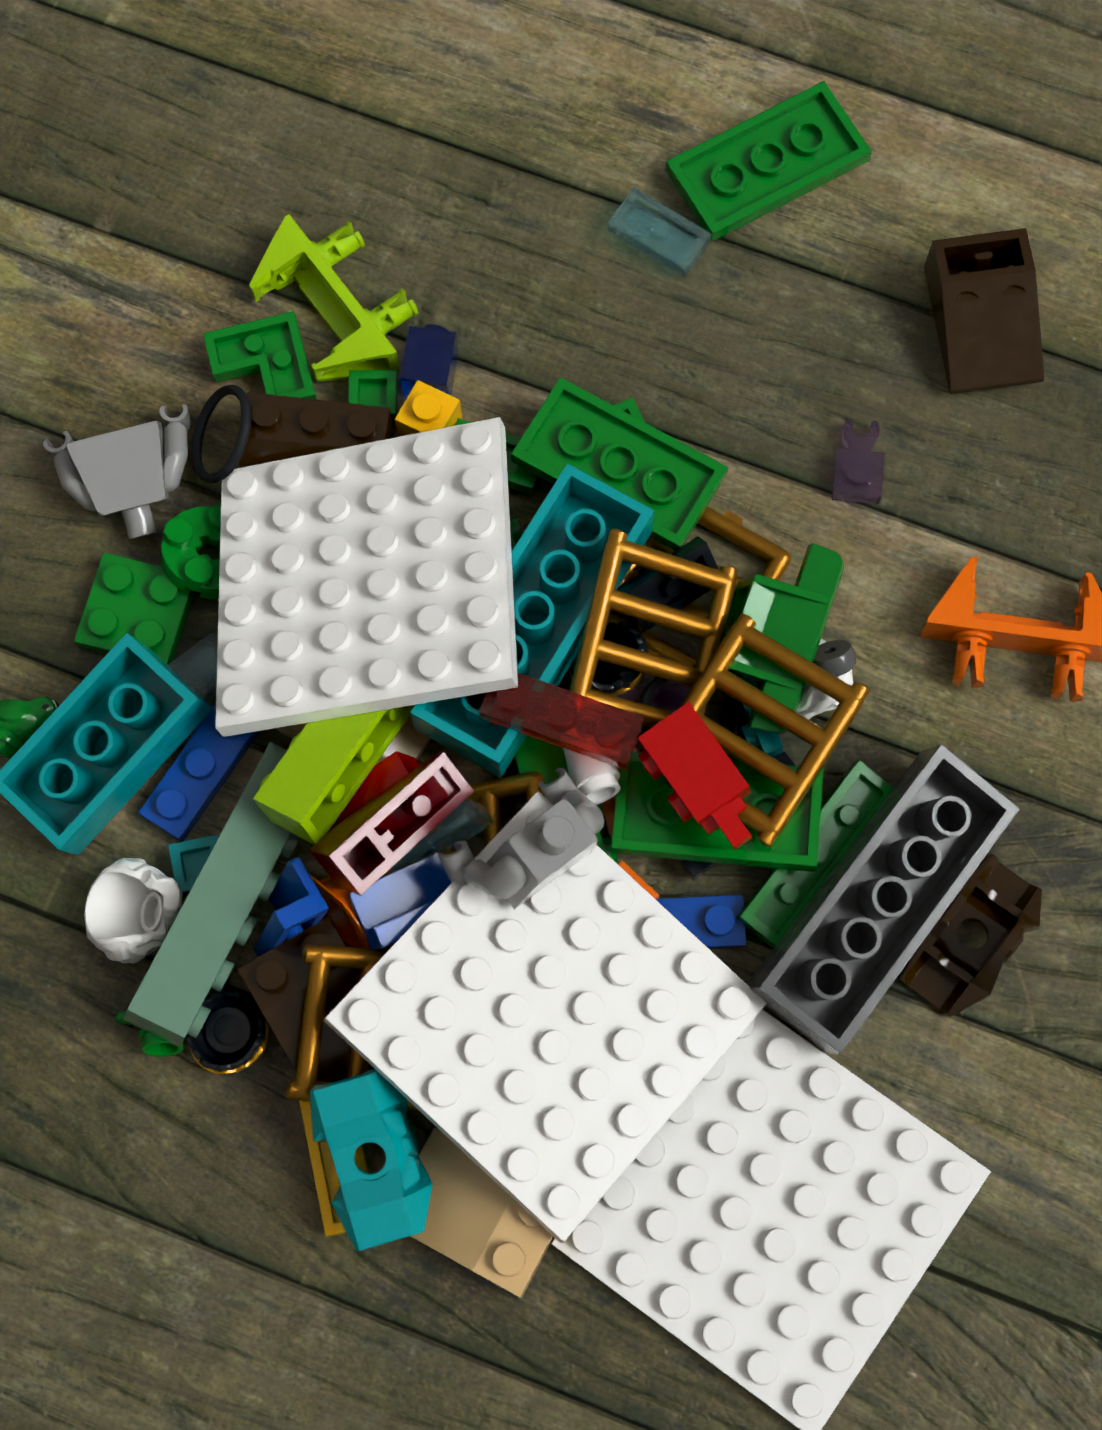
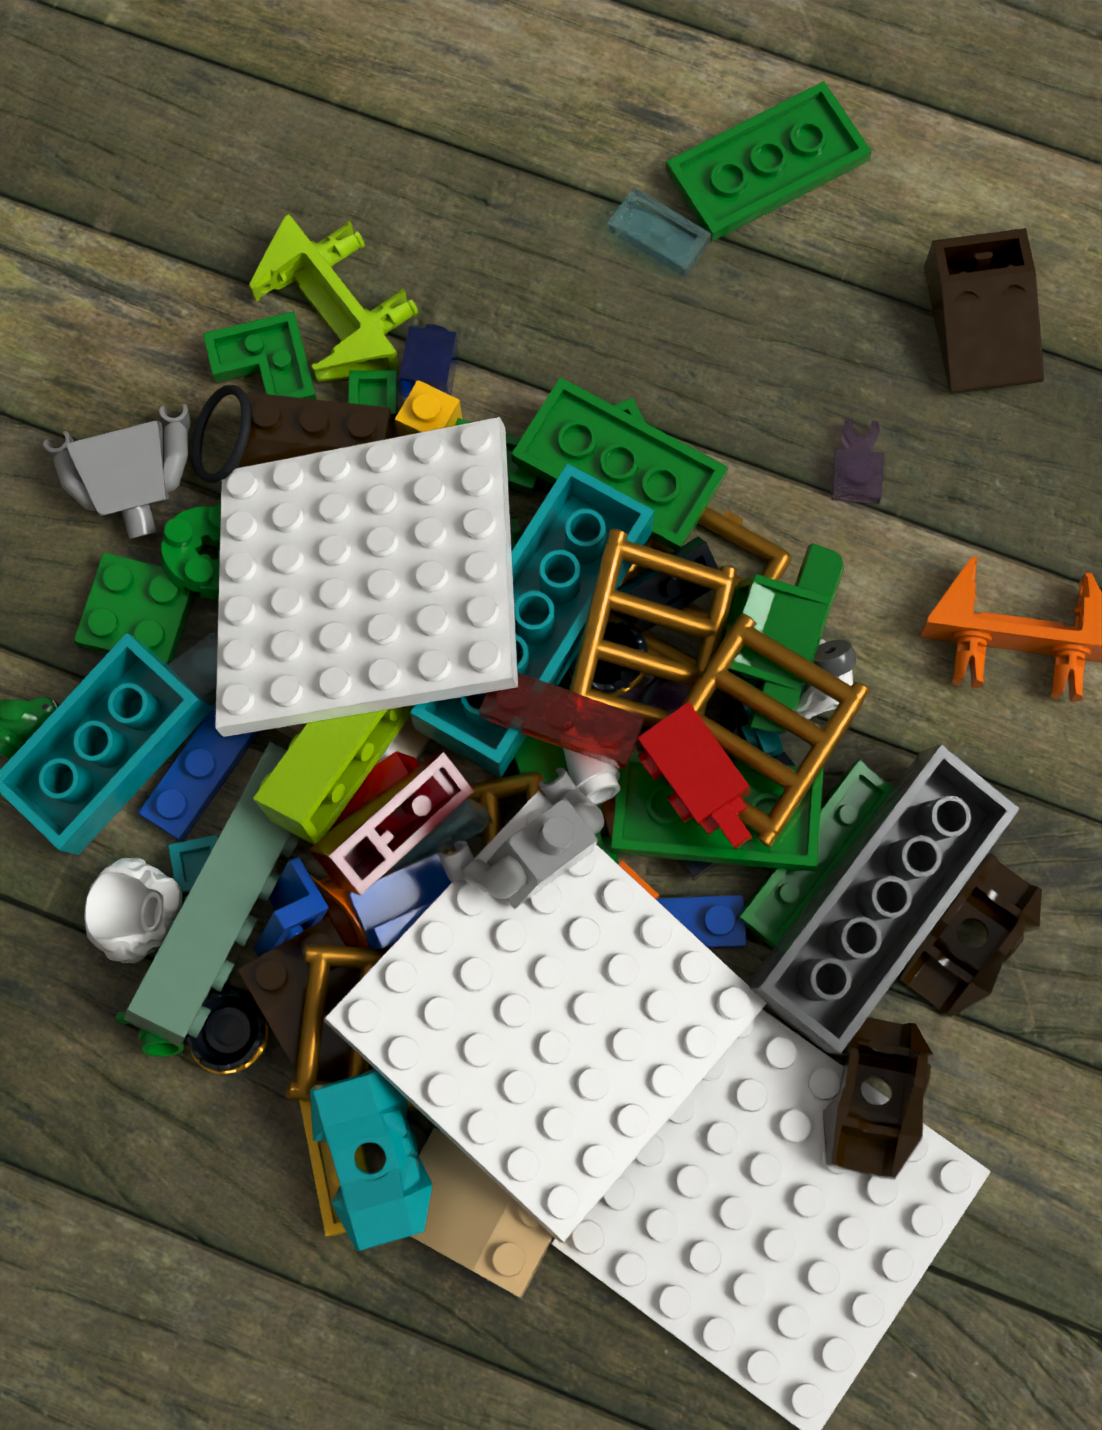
none -> dark brown piece [823,1017,933,1180]

